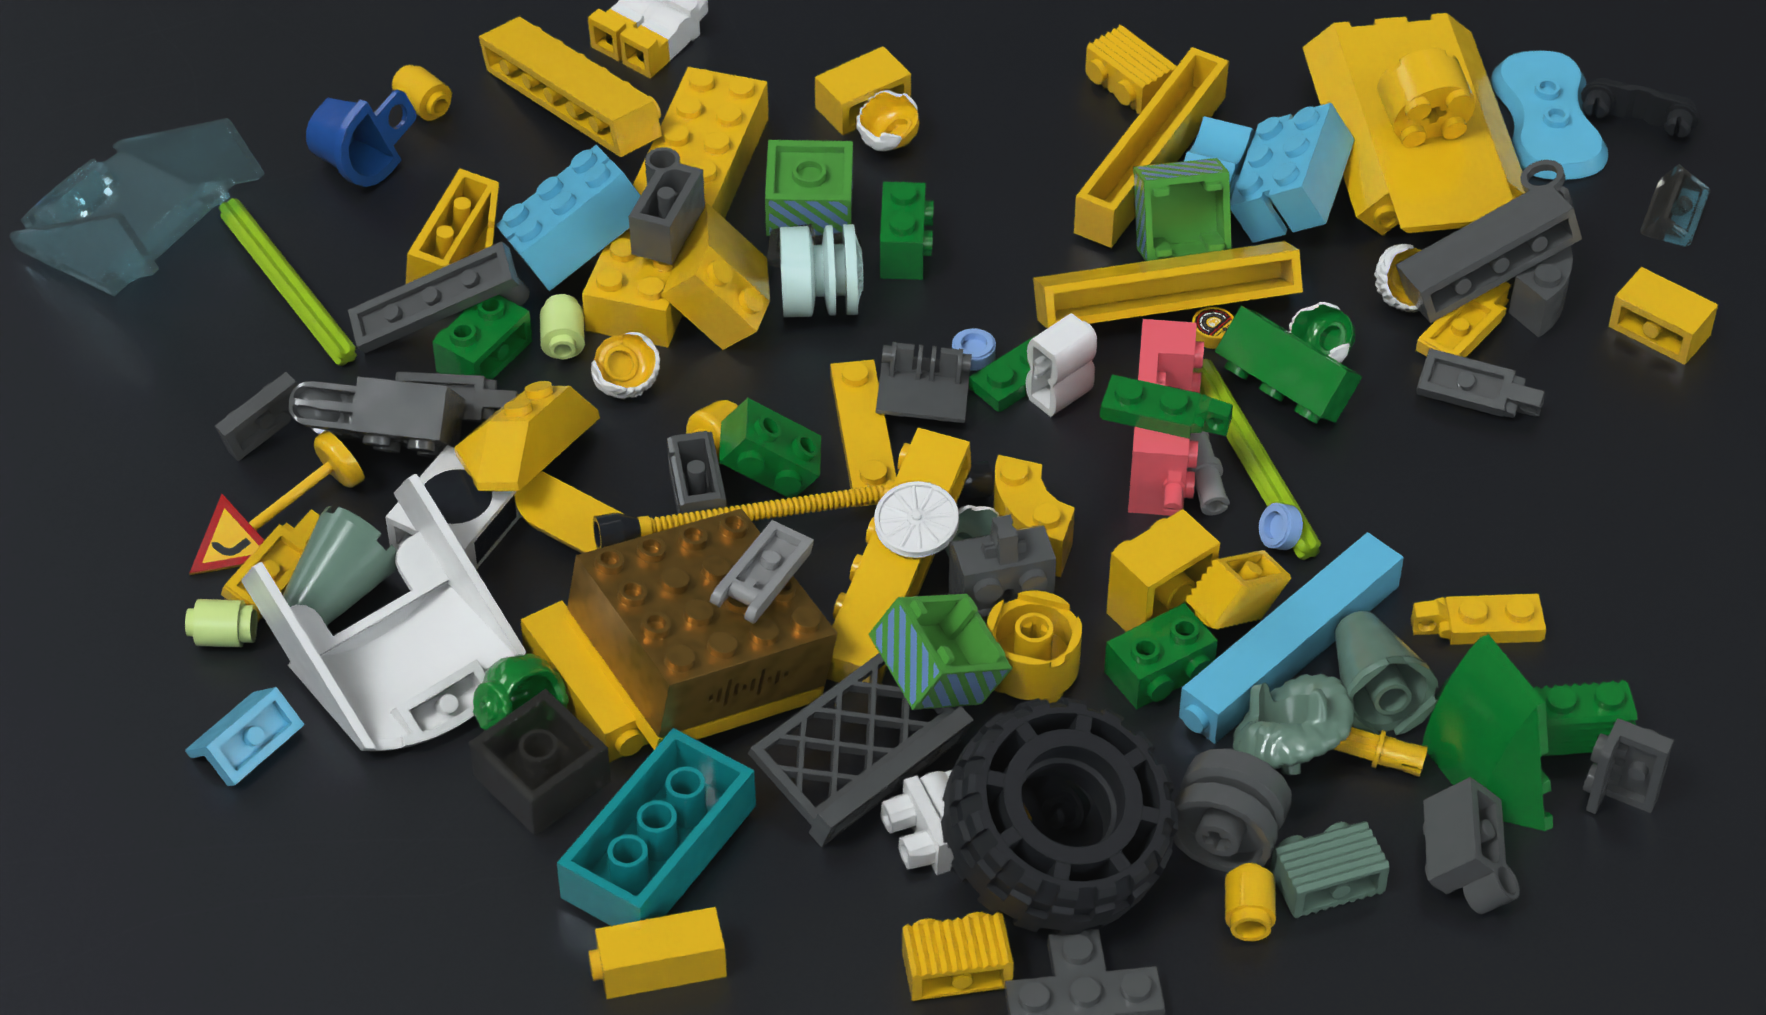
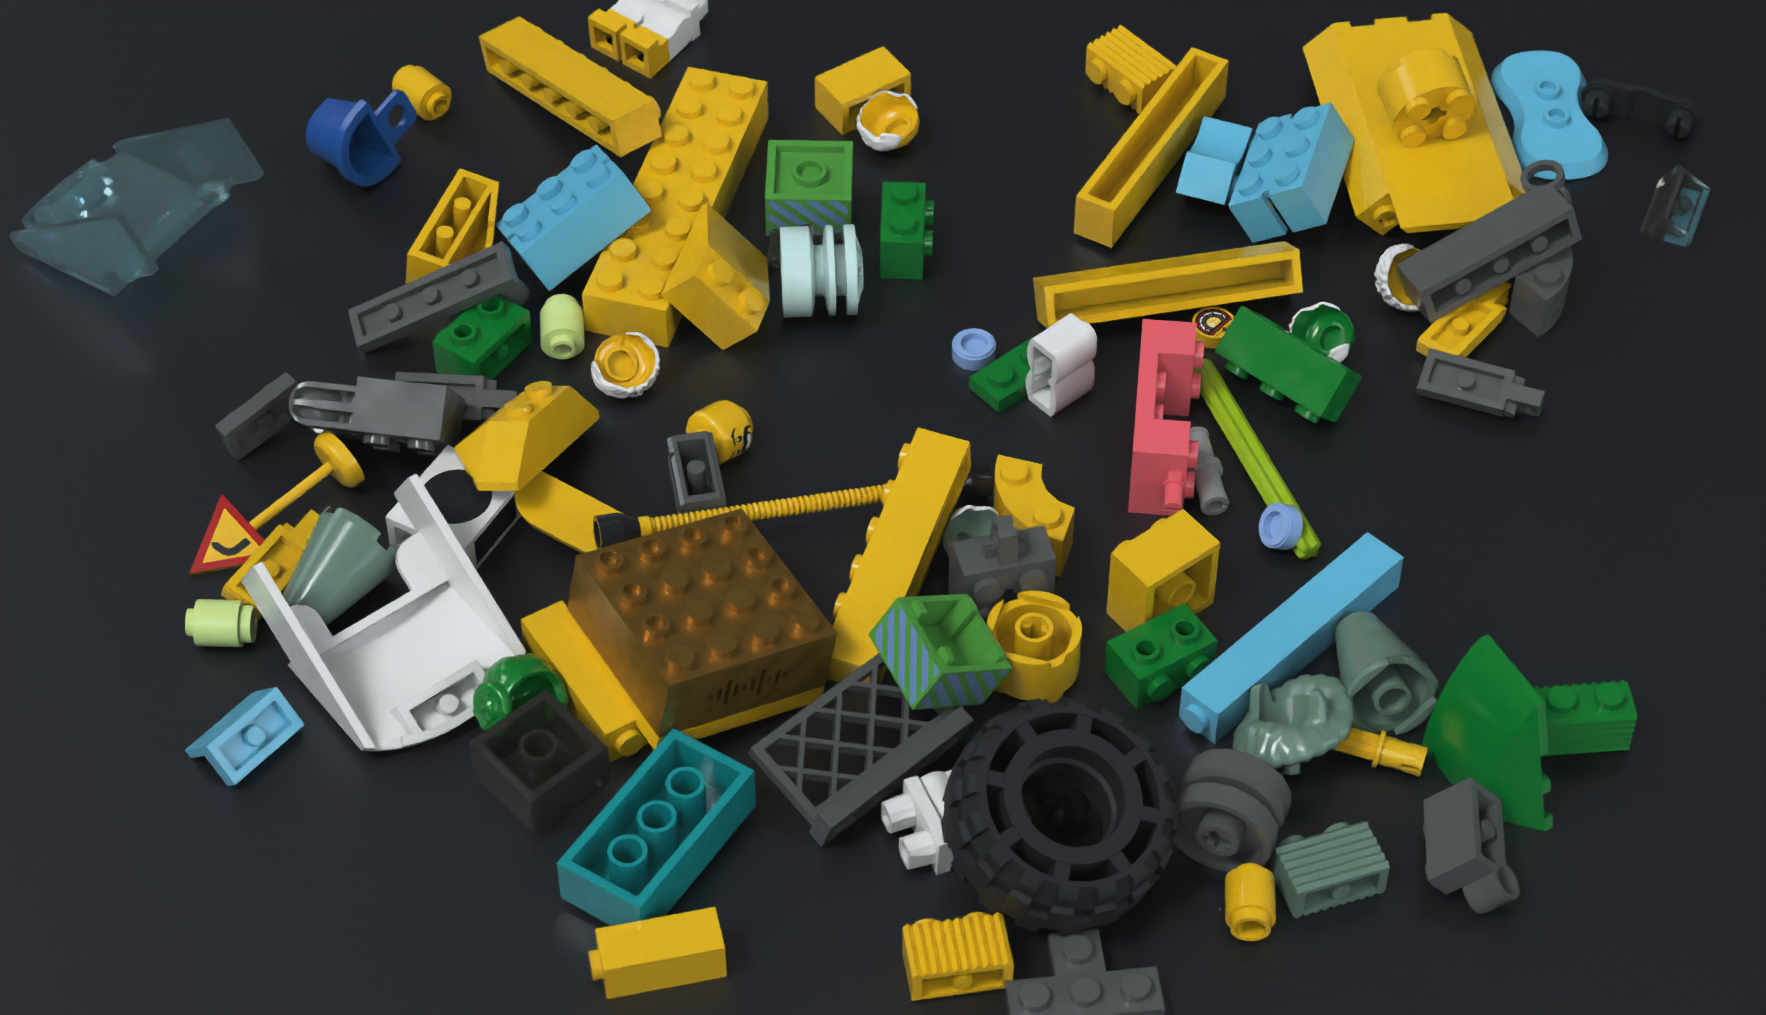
lime axle [219,198,357,366] -> none
dark grey hinge [629,147,705,265] -> none
light grey hinge [710,520,814,624] -> none
green brick [719,398,821,499] -> none
yellow plate [830,359,896,507] -> none
white wheel [874,481,959,558] -> none
dark grey hinge [876,341,972,423] -> none
green hinge [1100,374,1233,439] -> none
bright green container [1133,158,1232,261] -> none
yellow brick [1186,550,1291,630] -> none
yellow hinge [1411,594,1546,645] -> none
dark grey bracket [1583,718,1674,814] -> none
yellow brick [1608,267,1718,365] -> none

